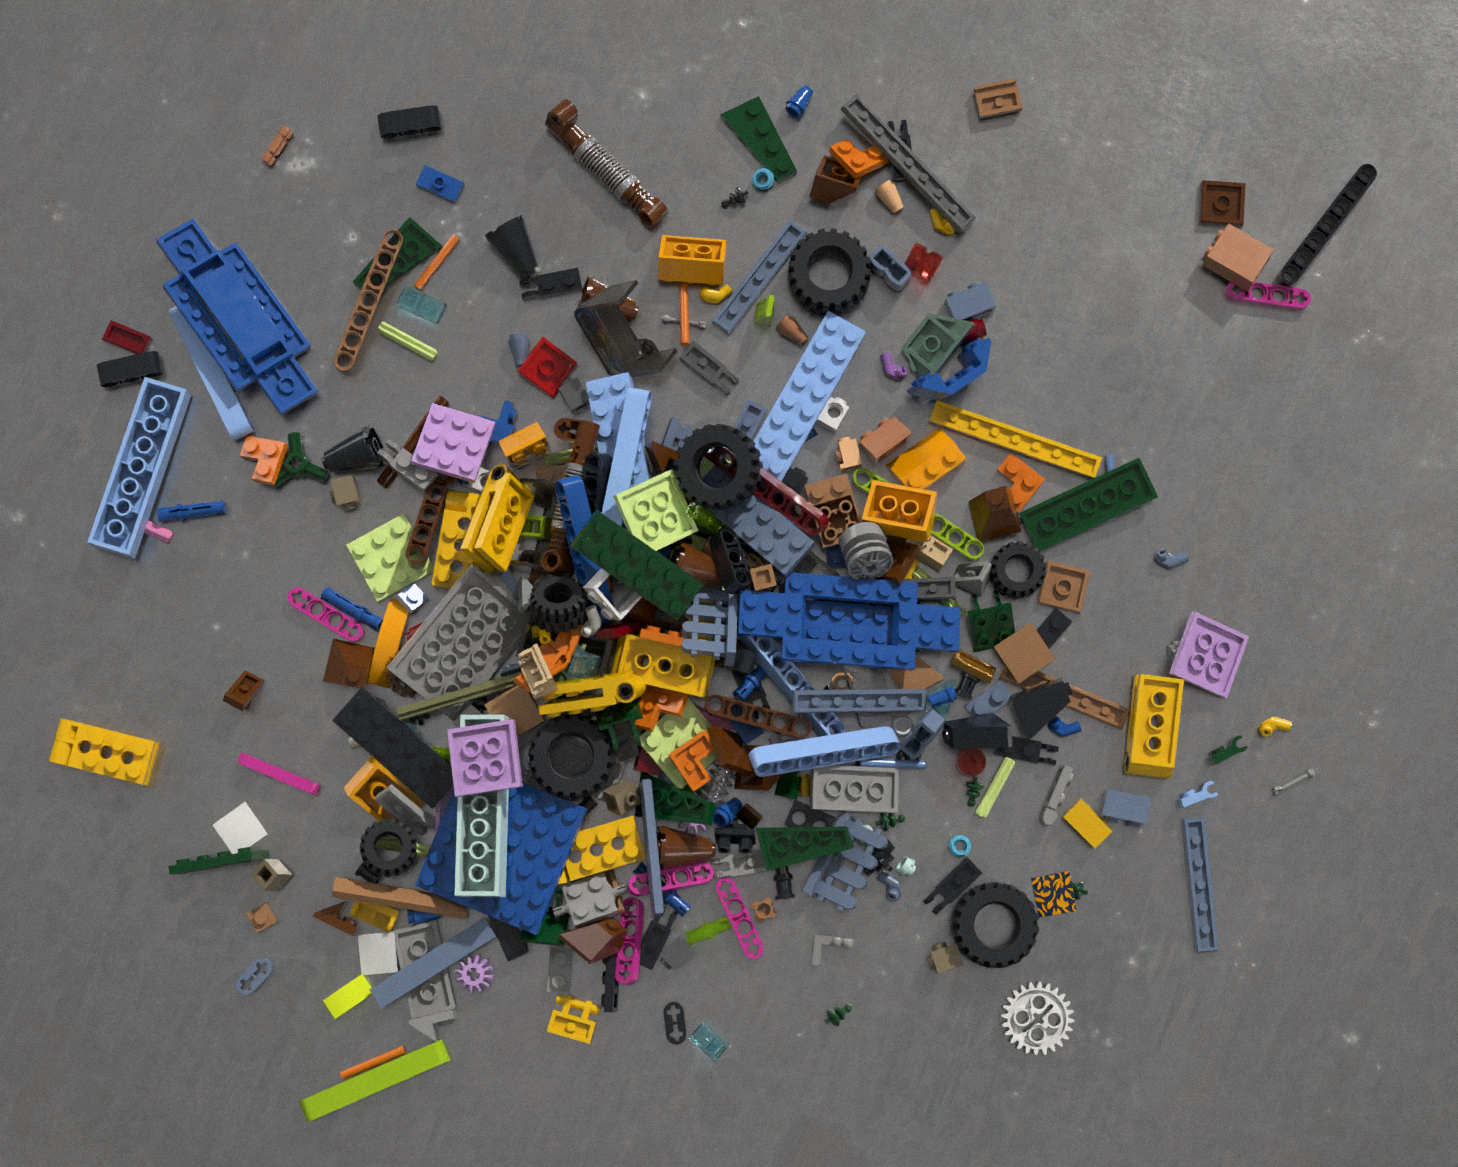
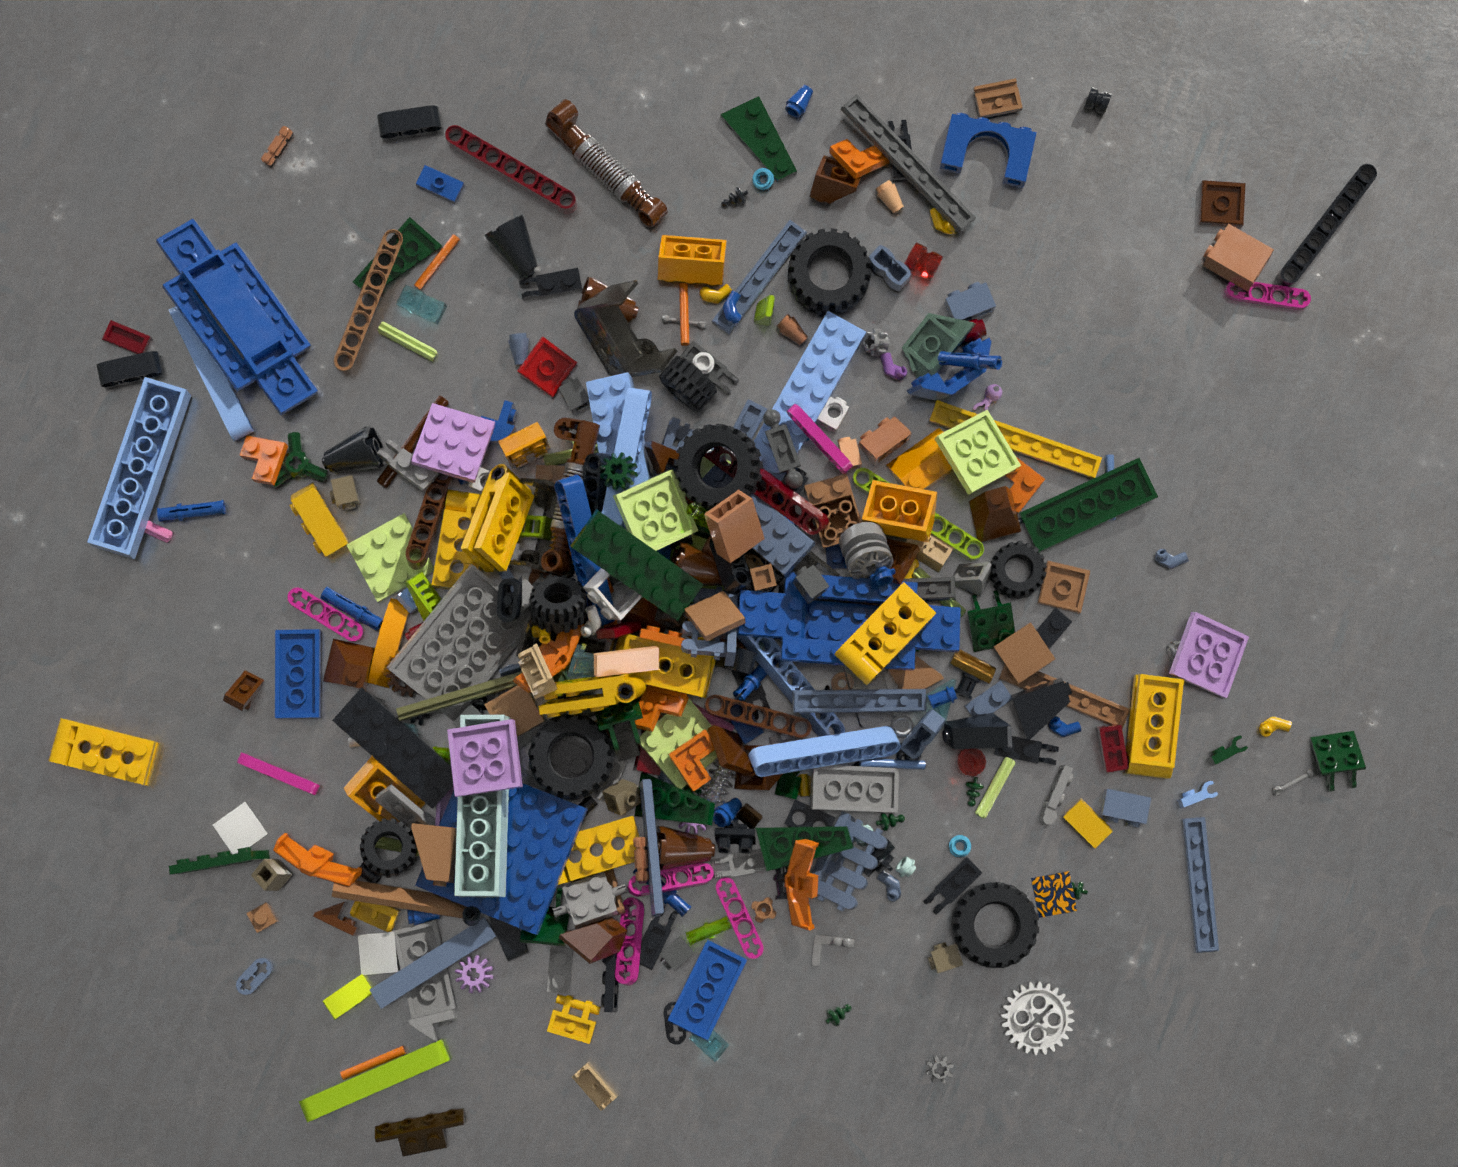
none -> orange plate [273,833,362,886]
none -> blue plate [275,629,321,719]
none -> yellow wedge [289,482,348,557]
none -> dark brown bracket [375,1109,464,1157]
none -> lime slope [405,572,442,621]
none -> medium nougat slope [411,823,457,887]
none -> dark red beam [445,125,577,214]
none -> black hinge [462,906,481,926]
none -> black plate [497,578,522,623]
none -> tan hinge [572,1062,618,1111]
none -> light nougat tile [594,646,659,677]
none -> dark green gear [600,452,638,491]
none -> nougat axle [633,837,649,881]
none -> black tyre [659,356,717,412]
none -> blue plate [667,940,747,1041]
none -> medium nougat tile [684,591,746,641]
none -> white plate [693,352,714,374]
none -> nougat brick [704,490,765,563]
none -> blue arm [723,291,741,324]
none -> dark grey plate [763,409,803,489]
none -> orange plate [784,839,819,931]
none -> dark pink beam [786,404,853,474]
none -> dark grey brick [793,565,829,604]
none -> yellow hinge [834,582,936,685]
none -> light grey gear [862,329,890,357]
none -> blue plate [869,566,896,586]
none -> light grey gear [926,1056,954,1084]
none -> yellowish green plate [934,410,1021,495]
none -> blue pin [938,351,1002,370]
none -> blue arch [939,113,1037,187]
none -> lavender arm [973,384,1002,411]
none -> black wheel [1084,87,1112,114]
none -> dark red hinge [1097,724,1129,772]
none -> dark green plate [1310,731,1366,792]

